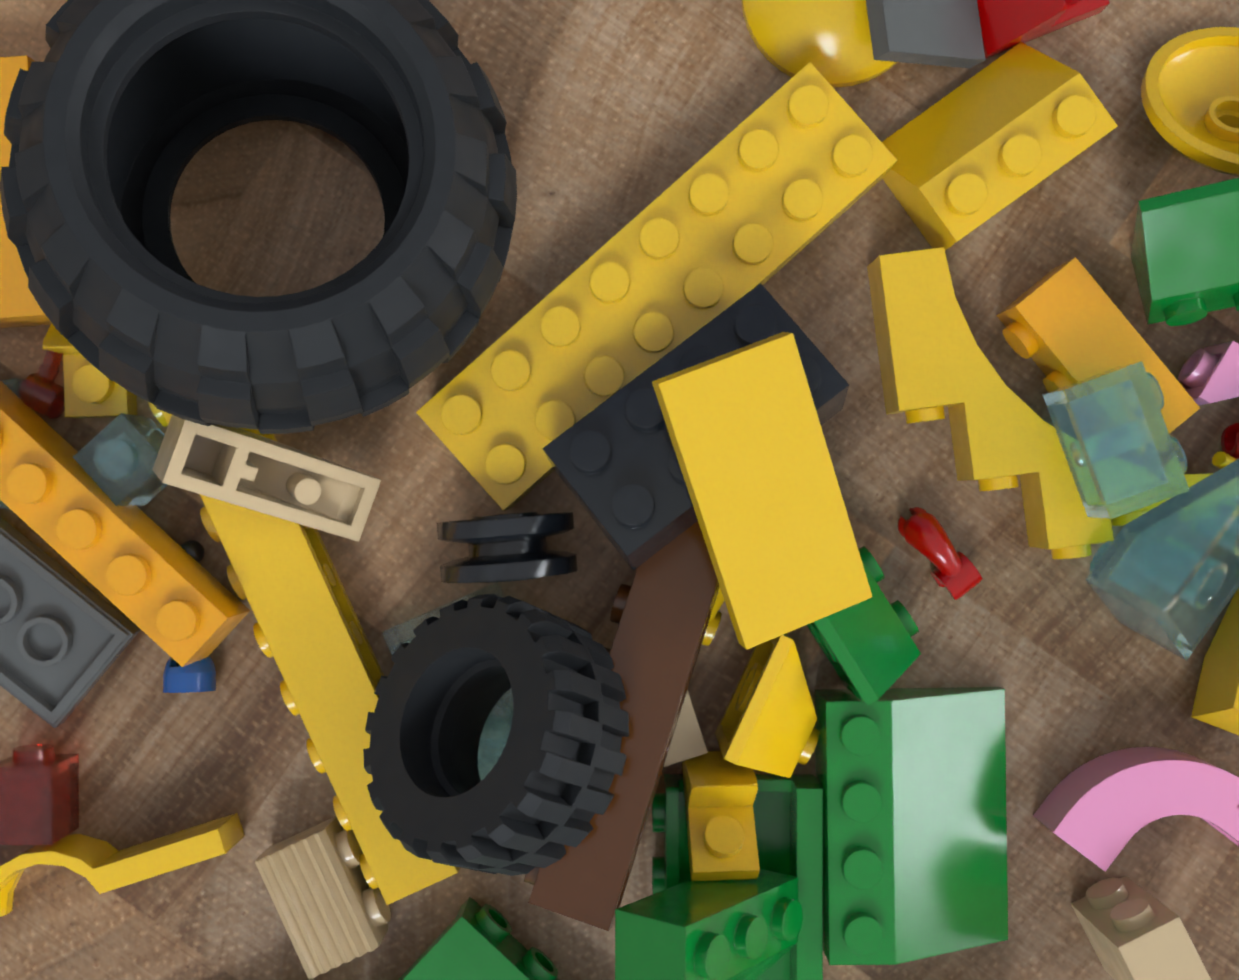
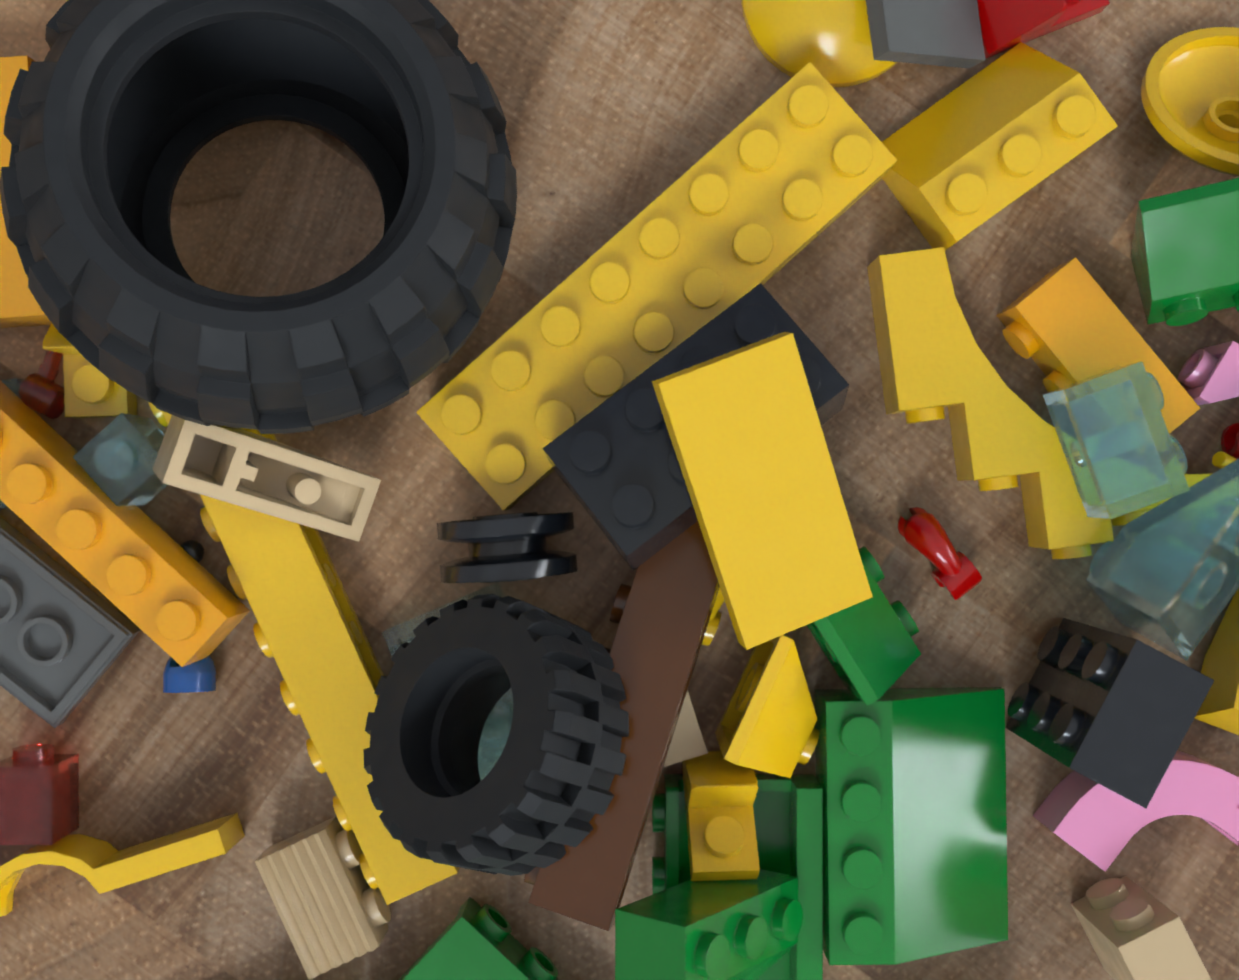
none -> black brick [1005,618,1214,808]

